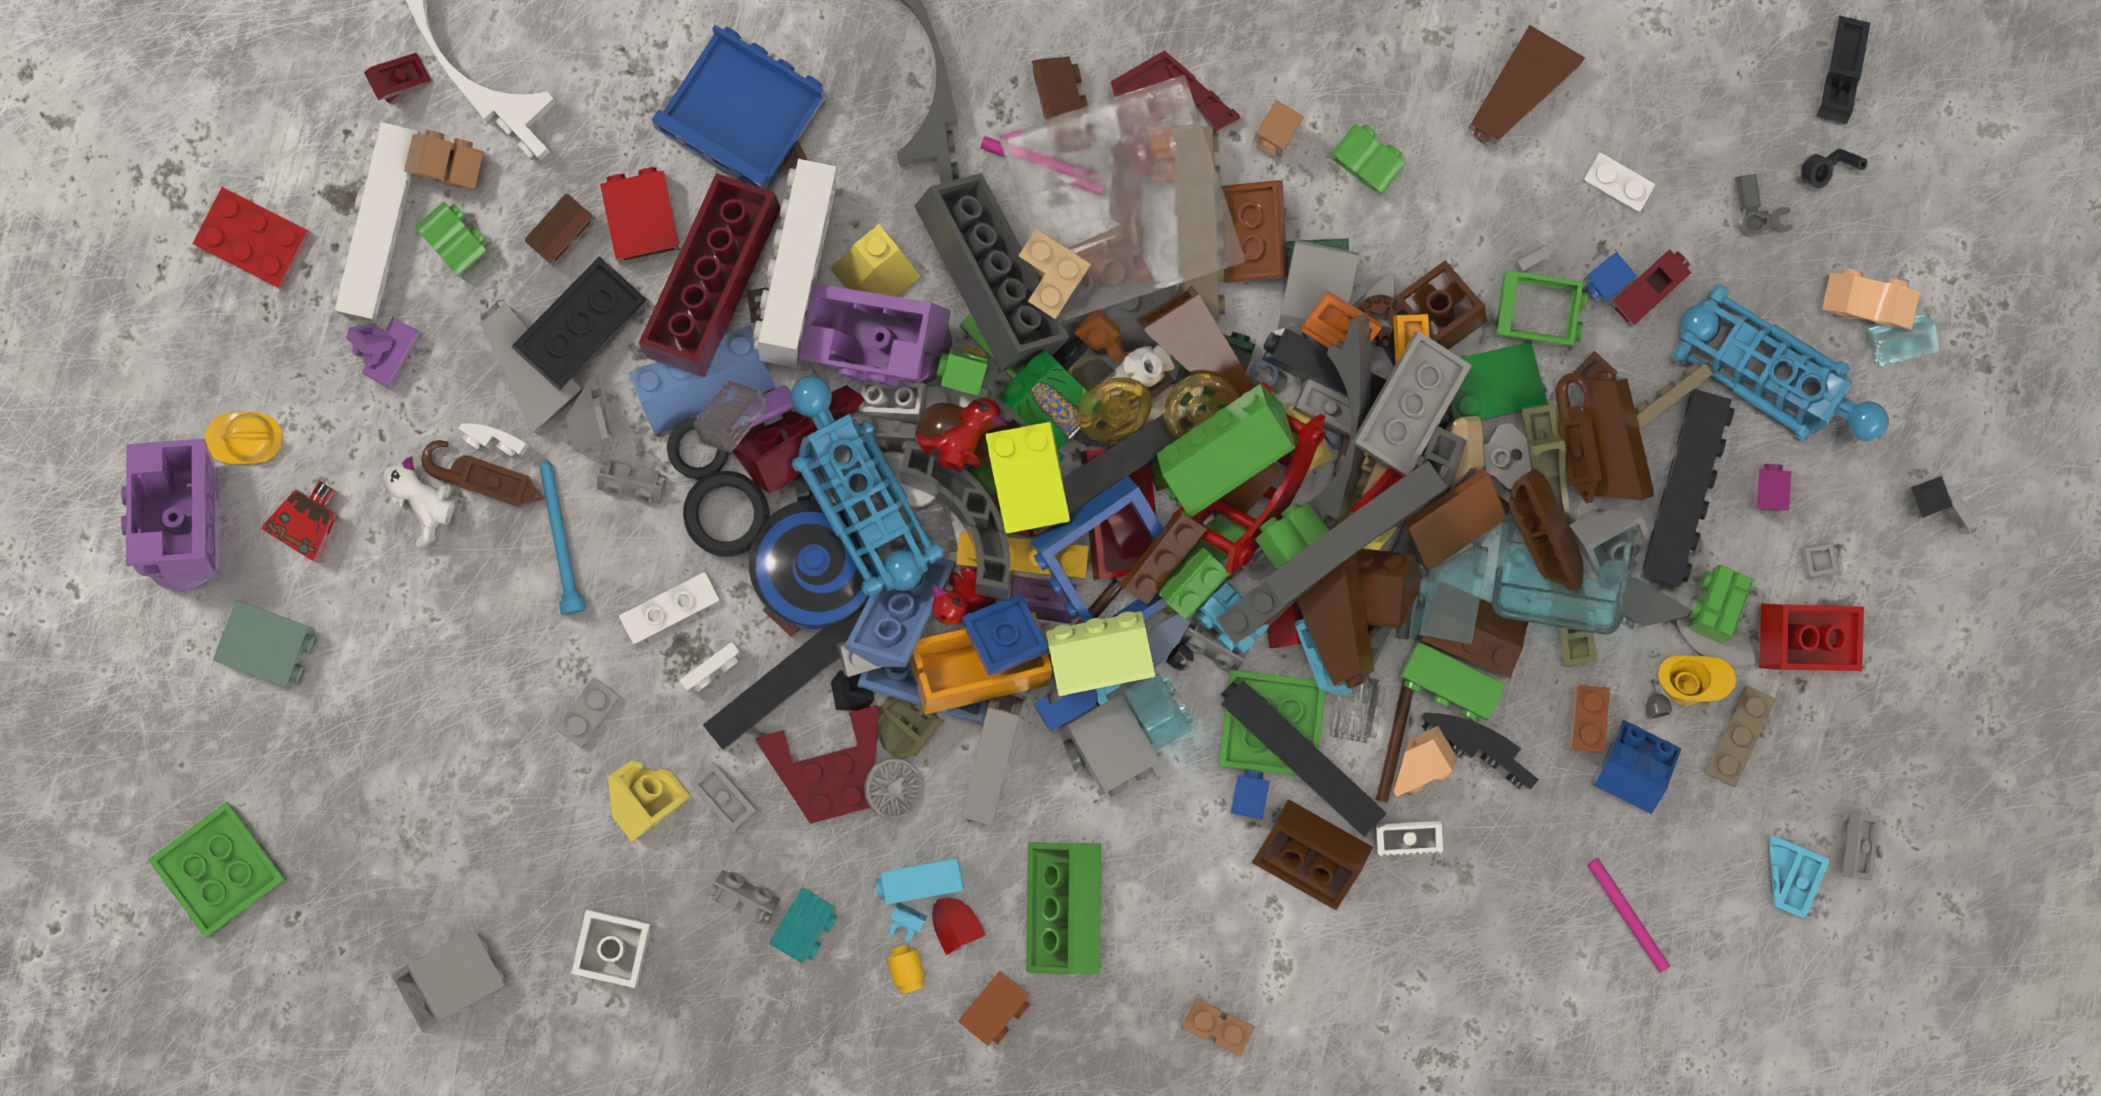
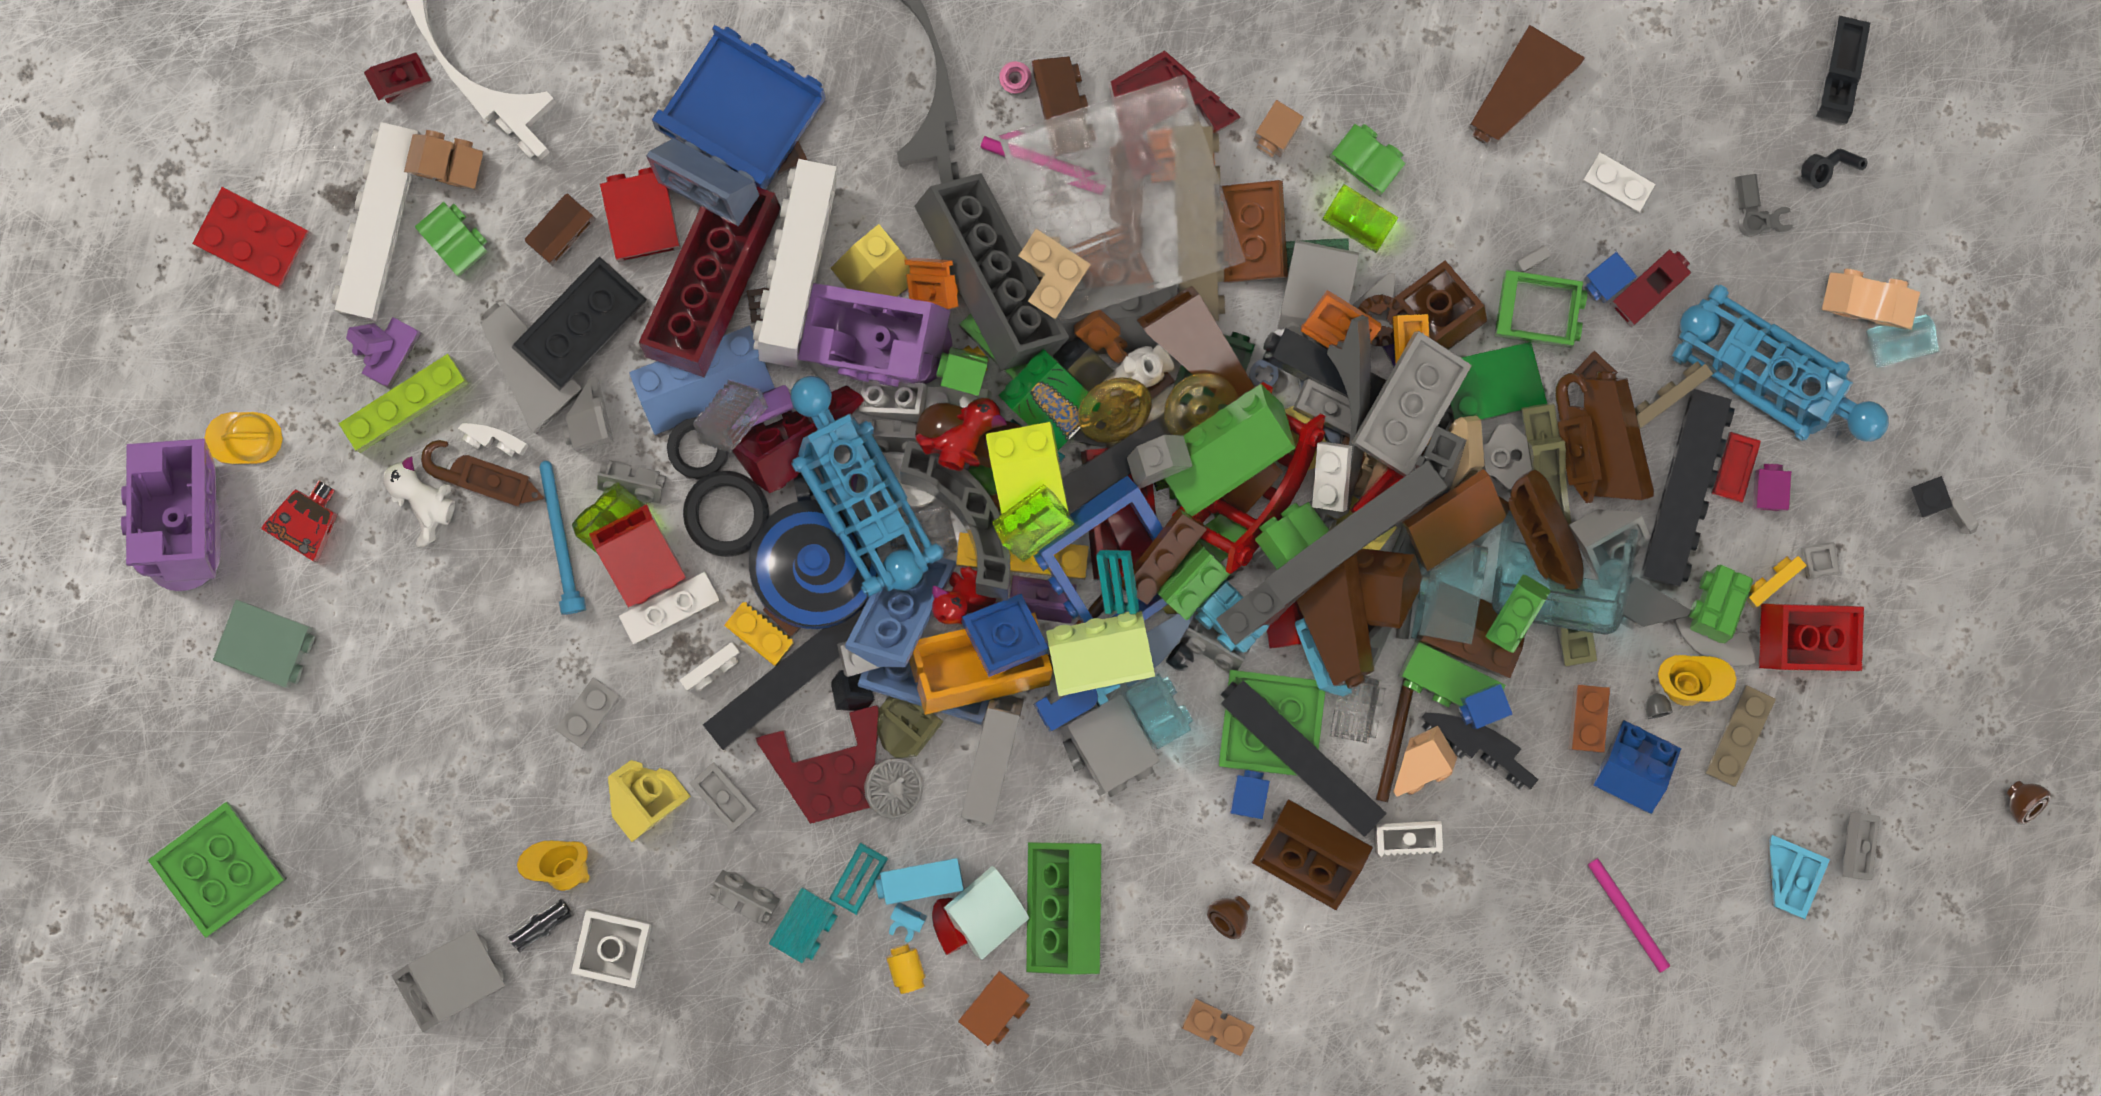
none -> lime brick [338,353,469,453]
none -> black pin [508,899,573,953]
none -> yellow piece [517,840,590,891]
none -> clear neon green brick [572,482,645,553]
none -> red brick [589,504,686,608]
none -> sand blue slope [646,138,759,226]
none -> yellow brick [724,602,795,666]
none -> teal tile [829,842,889,915]
none -> orange plate [904,258,958,309]
none -> light aqua slope [944,866,1029,960]
none -> clear neon green brick [992,484,1075,562]
none -> bright pink plate [999,61,1032,94]
none -> teal tile [1096,550,1139,614]
none -> light grey slope [1127,435,1193,489]
none -> reddish brown brick [1207,896,1250,939]
none -> white plate [1312,442,1352,512]
none -> clear neon green brick [1322,184,1399,253]
none -> blue brick [1459,684,1513,729]
none -> bright green brick [1485,574,1551,653]
none -> red tile [1711,432,1761,503]
none -> yellow plate [1746,556,1807,609]
none -> reddish brown brick [2007,781,2051,824]

